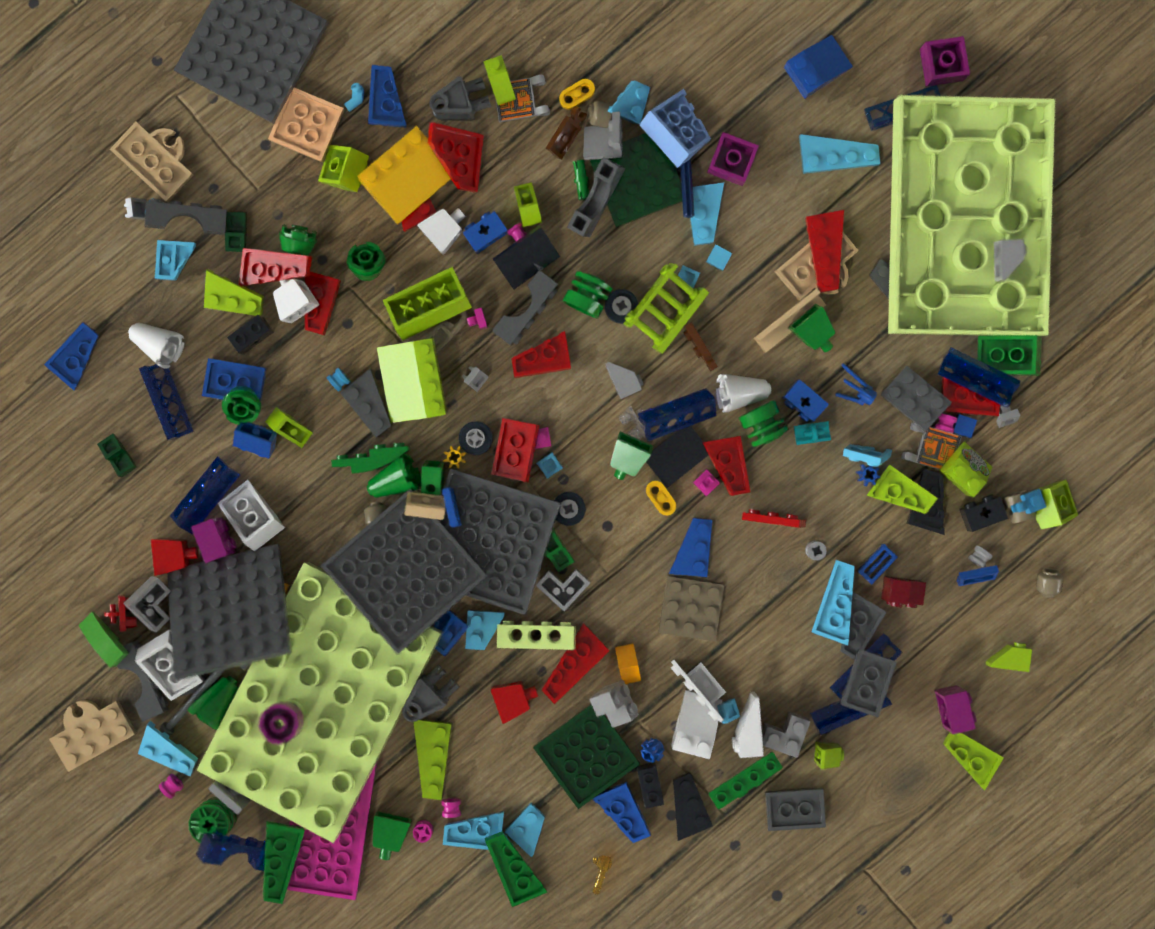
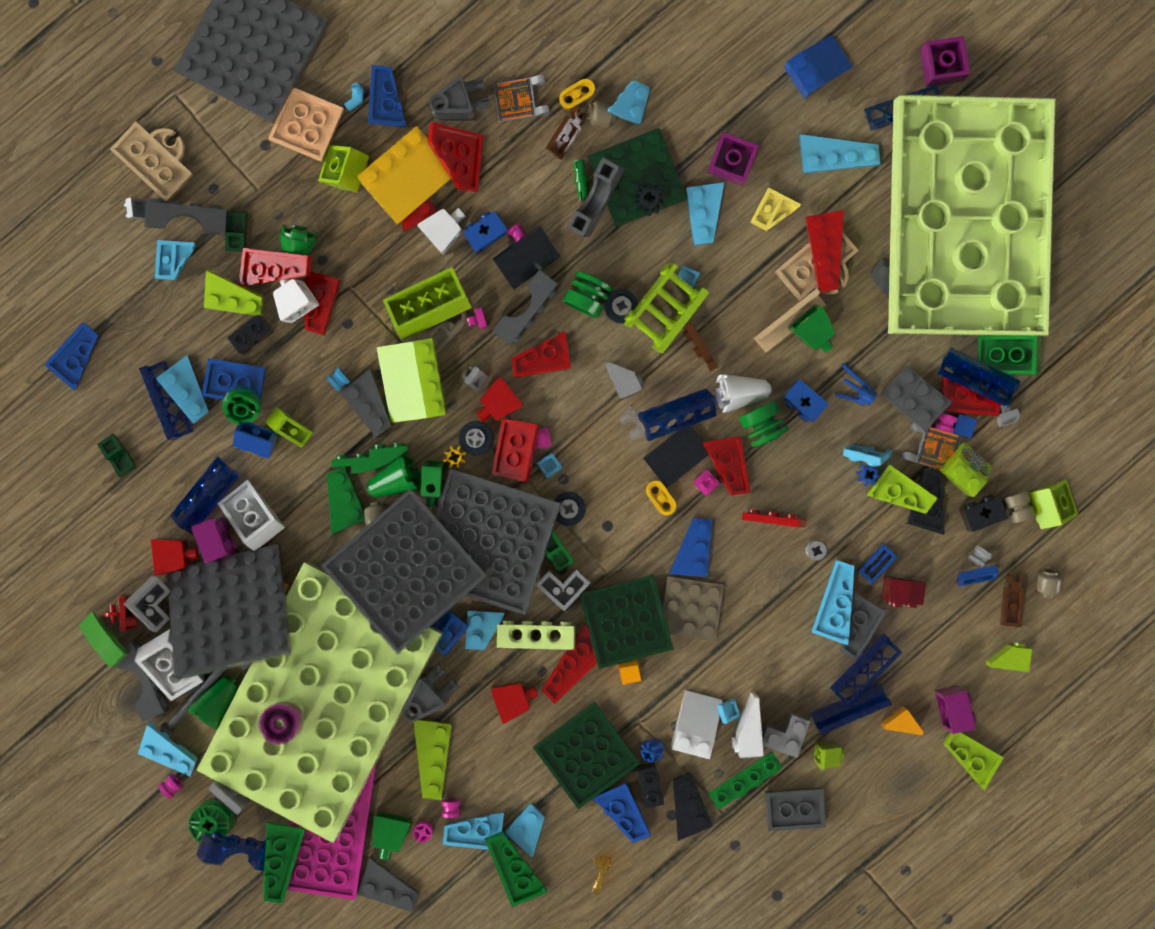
tan plate [49,700,137,772] -> none
white cone [128,323,185,369] -> none
green cone [347,242,385,281] -> none
tan slope [405,492,445,520] -> none
blue tile [442,488,462,527] -> none
lime slope [483,55,516,105] -> none
lime slope [514,182,542,227] -> none
light grey bracket [583,112,623,160] -> none
light grey brick [590,680,639,728] -> none
torso [610,431,653,480] -> none
light blue wedge [639,89,711,168] -> none
white bracket [671,660,726,722] -> none
dark blue axle [680,158,694,218] -> none
medium azure tile [706,244,732,271] -> none
teal hips [793,421,831,445] -> none
dark grey plate [840,649,897,717] -> none
light grey slope [994,239,1027,282] -> none
dark azure plate [1011,489,1046,514] -> none
none -> medium azure wing [156,355,209,424]
none -> green wing [327,467,365,534]
none -> dark grey wing [358,856,419,912]
none -> red torso [476,377,524,422]
none -> dark green plate [580,575,674,669]
none -> black gear [633,182,666,216]
none -> light yellow wing [750,187,801,231]
none -> light orange slope [881,707,923,735]
none -> reddish brown plate [1000,574,1025,627]

